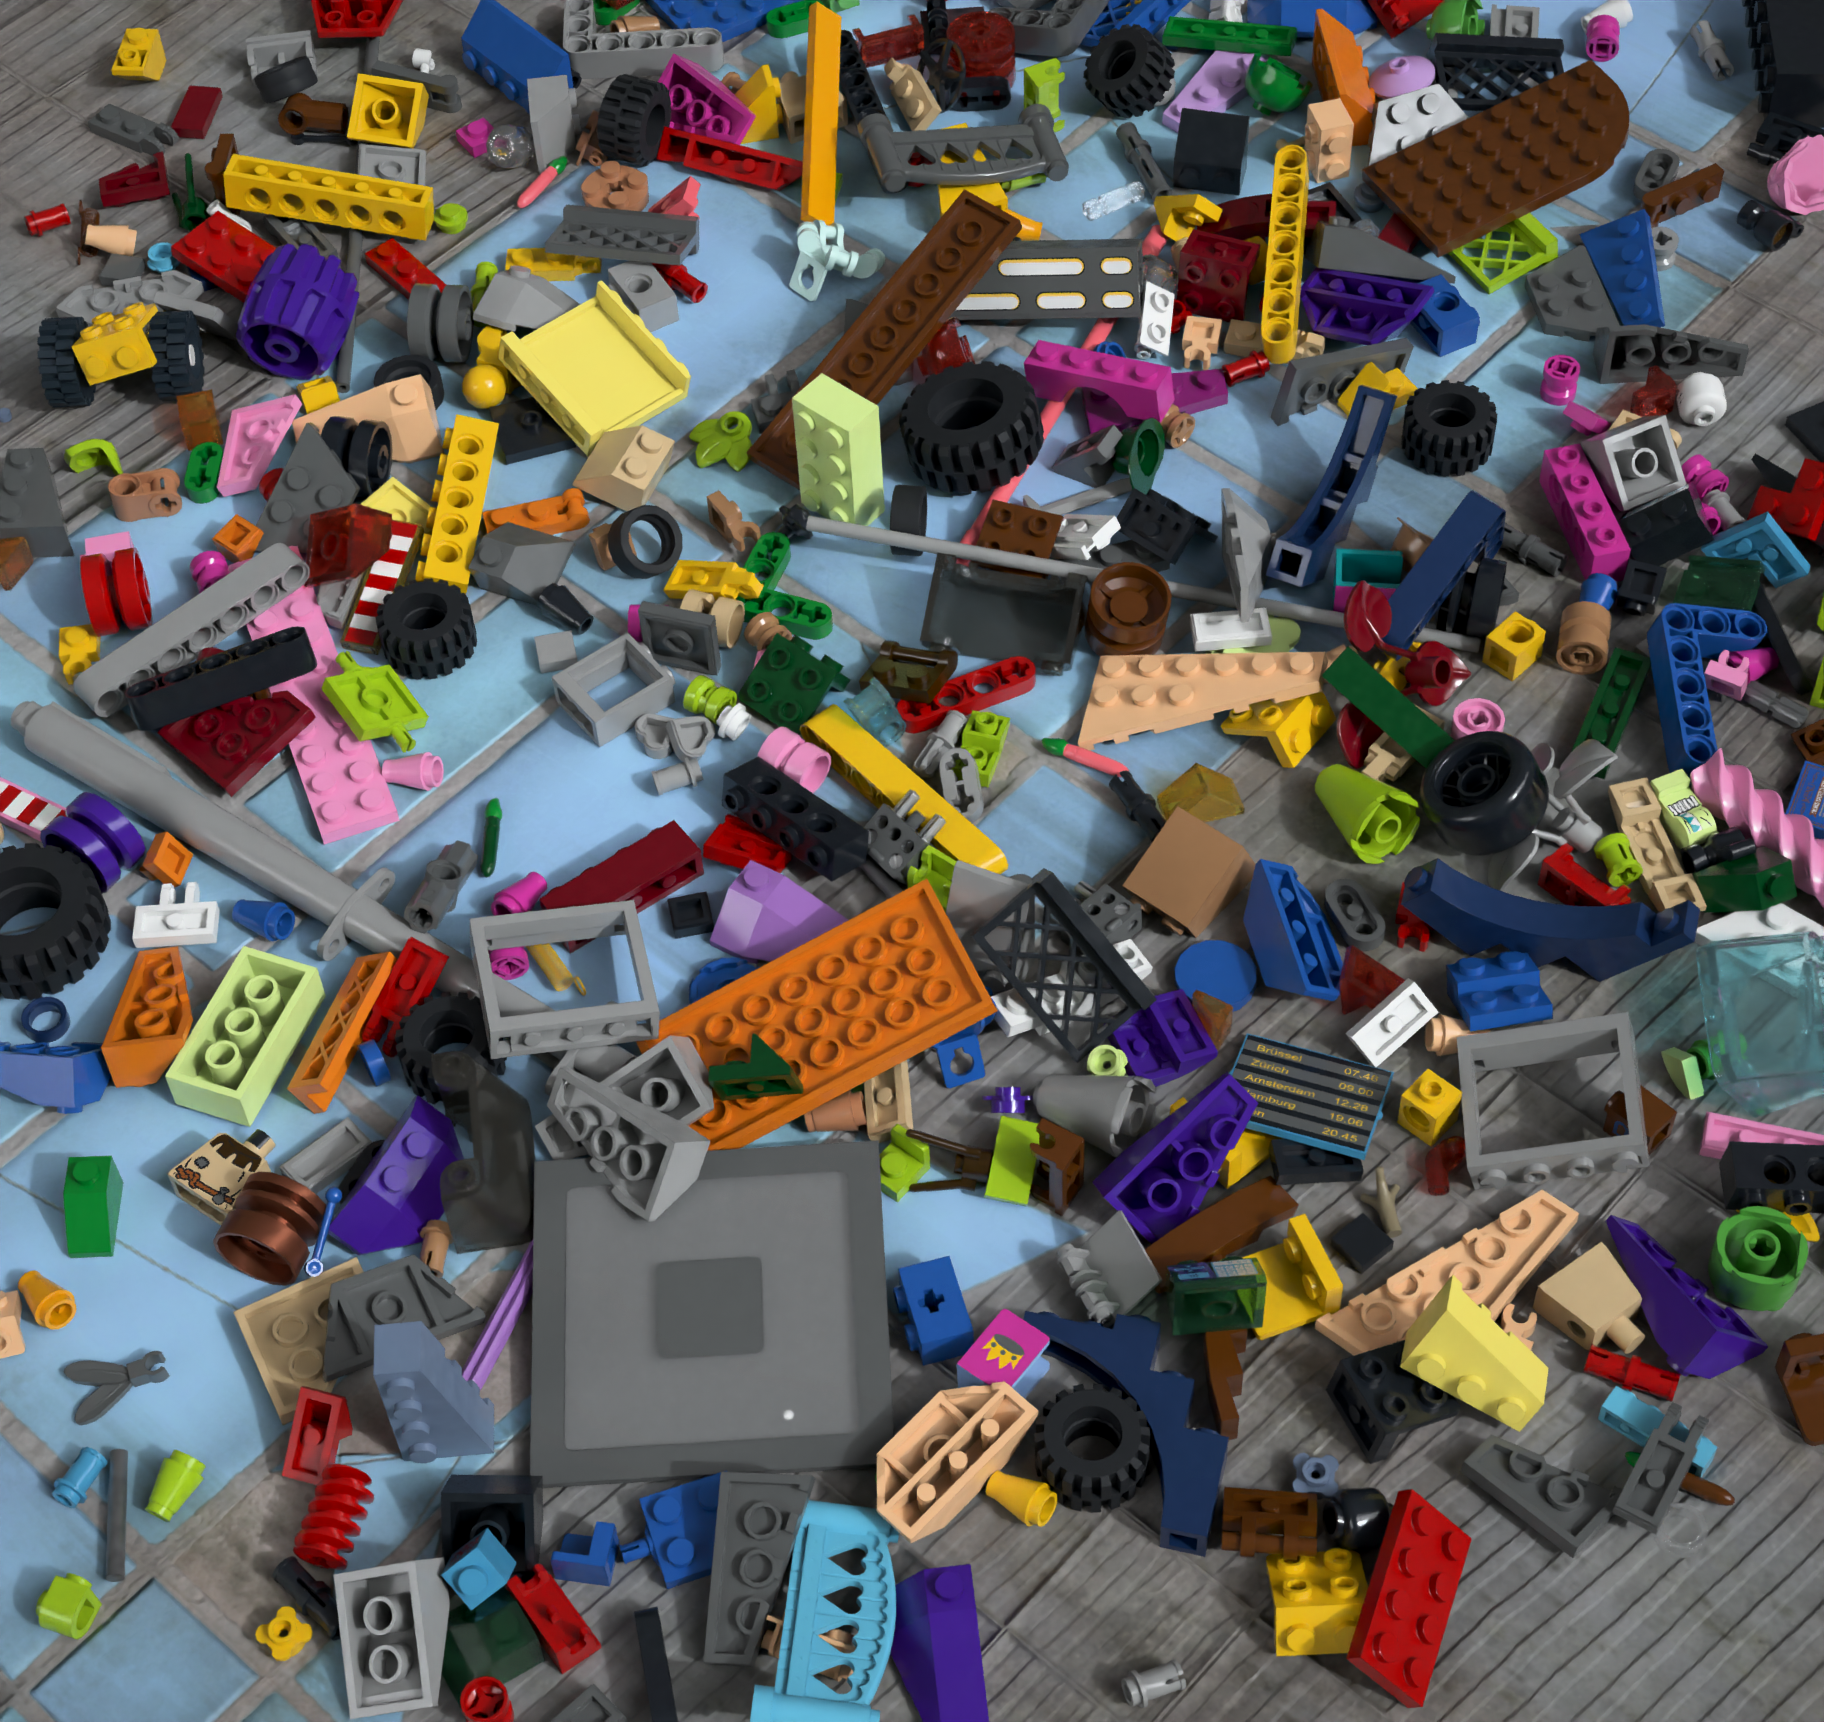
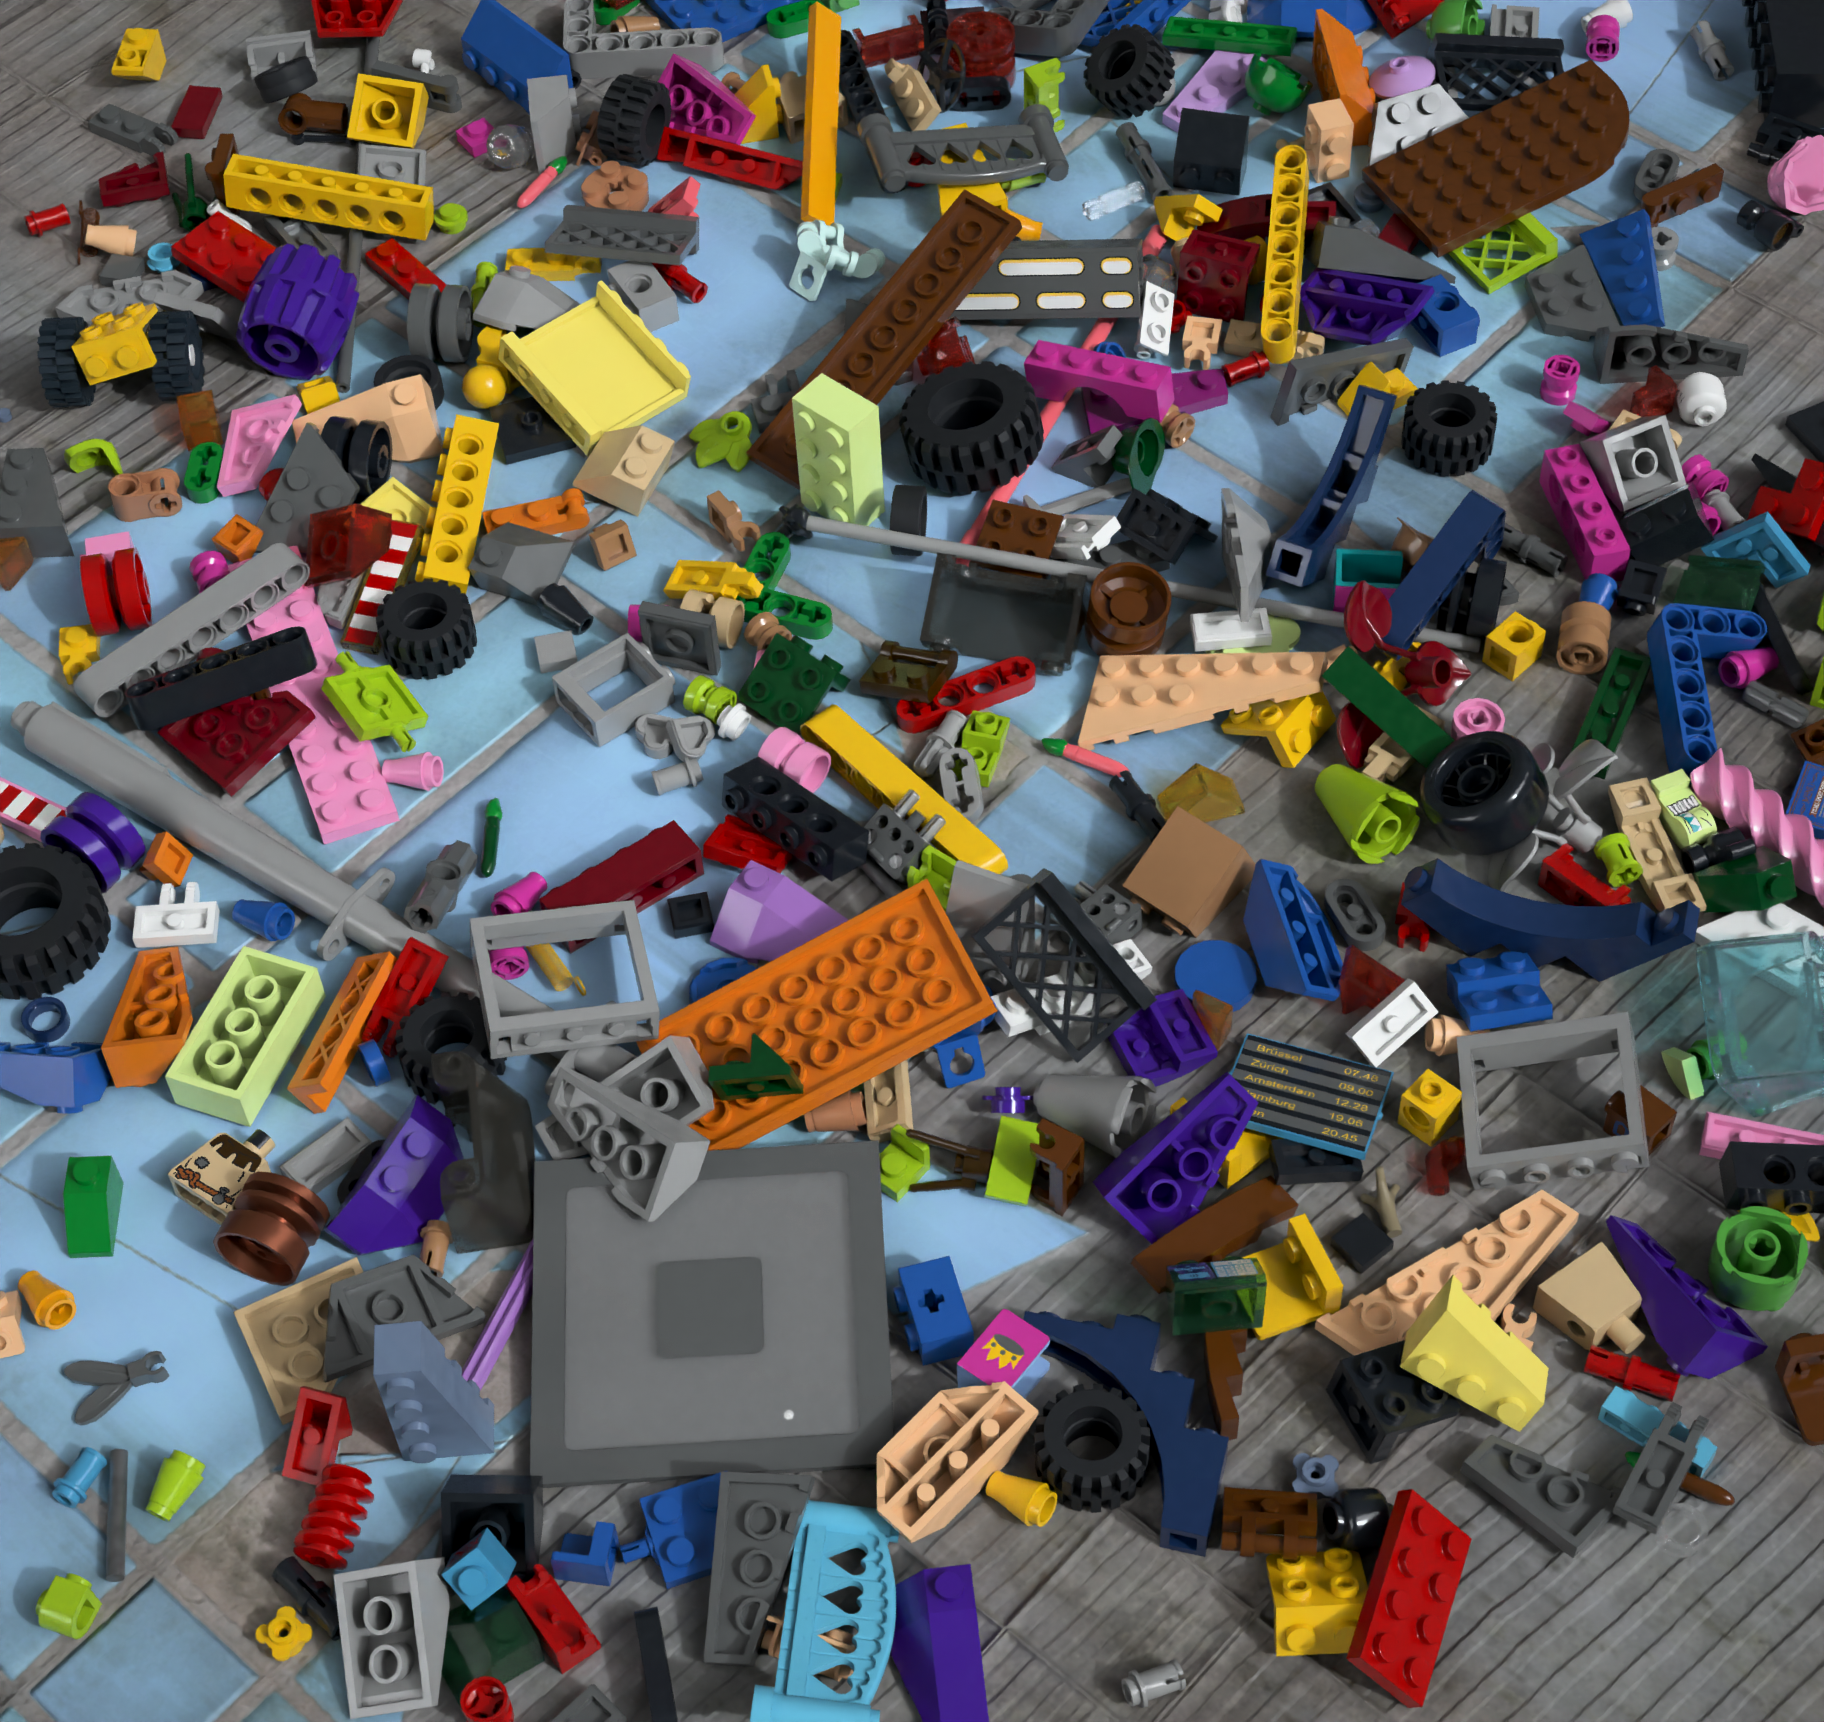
blue hinge [304,1187,342,1277] -> none
black tyre [608,505,683,579] -> none
clear light blue piece [843,677,906,747] -> none
light grey hinge [1057,1210,1162,1329] -> none
yellowish green plate [1087,1045,1128,1076] -> none
bright pink tile [1704,650,1749,701] -> none

